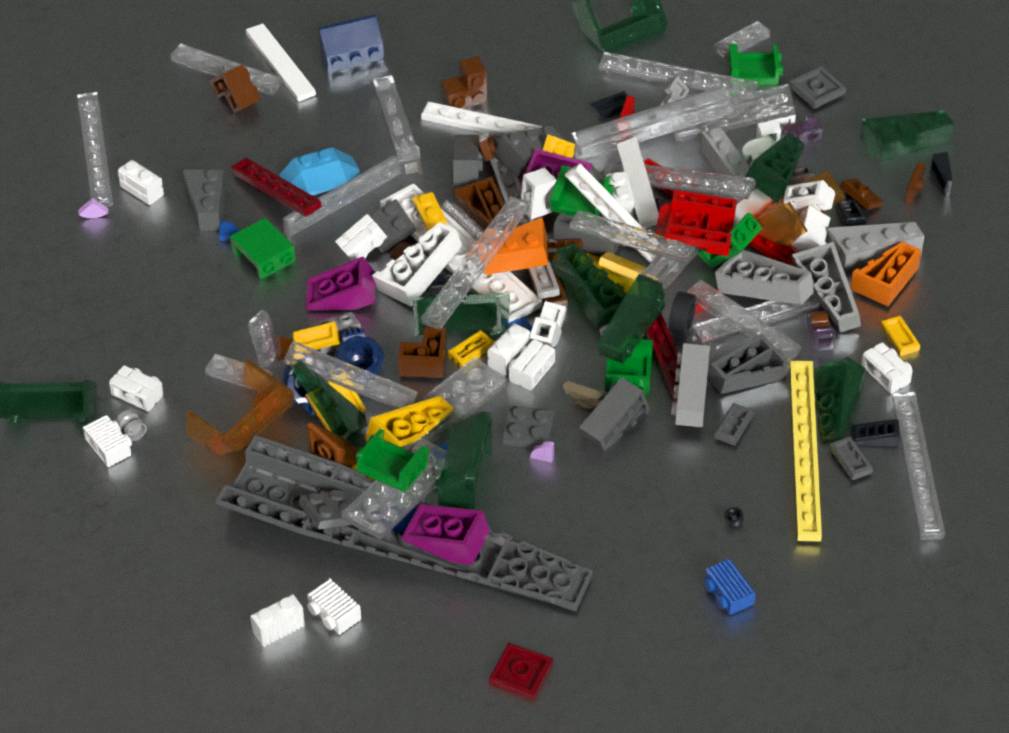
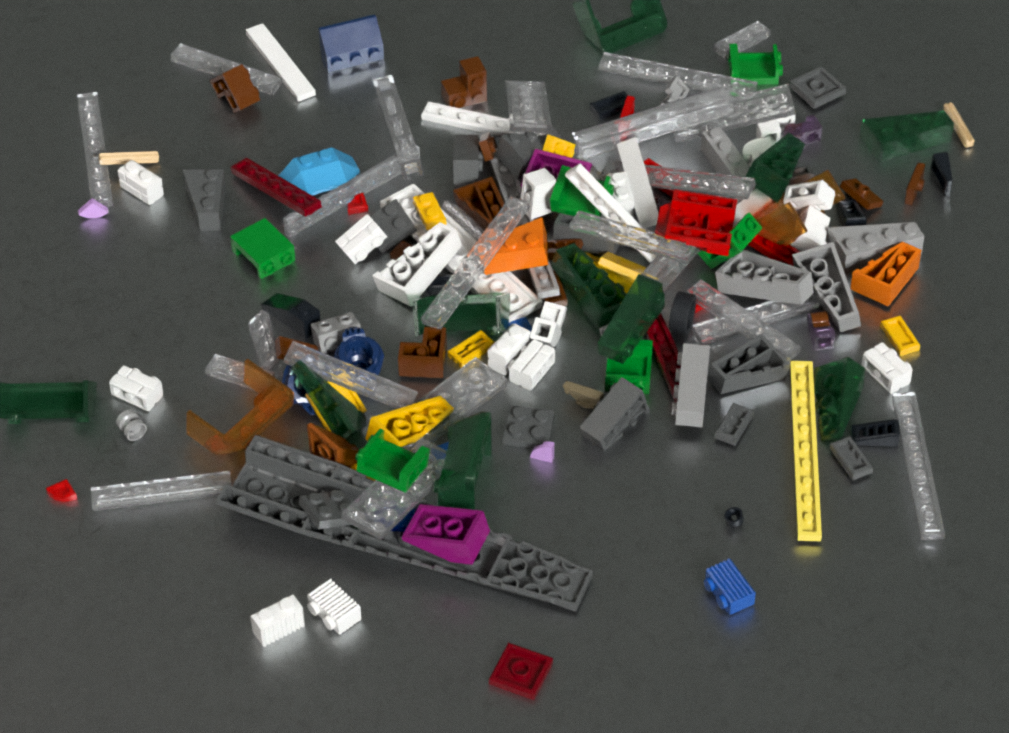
white brick [83,415,132,467] -> none
blue tile [219,221,239,241] -> none
yellow tile [293,321,340,354] -> none
magenta slope [306,256,376,311] -> none
none -> red tile [46,479,77,502]
none -> clear plate [91,471,231,511]
none -> tan axle [98,151,159,165]
none -> black slope [261,293,321,340]
none -> red tile [347,193,368,216]
none -> clear plate [505,80,552,135]
none -> tan axle [943,102,975,148]

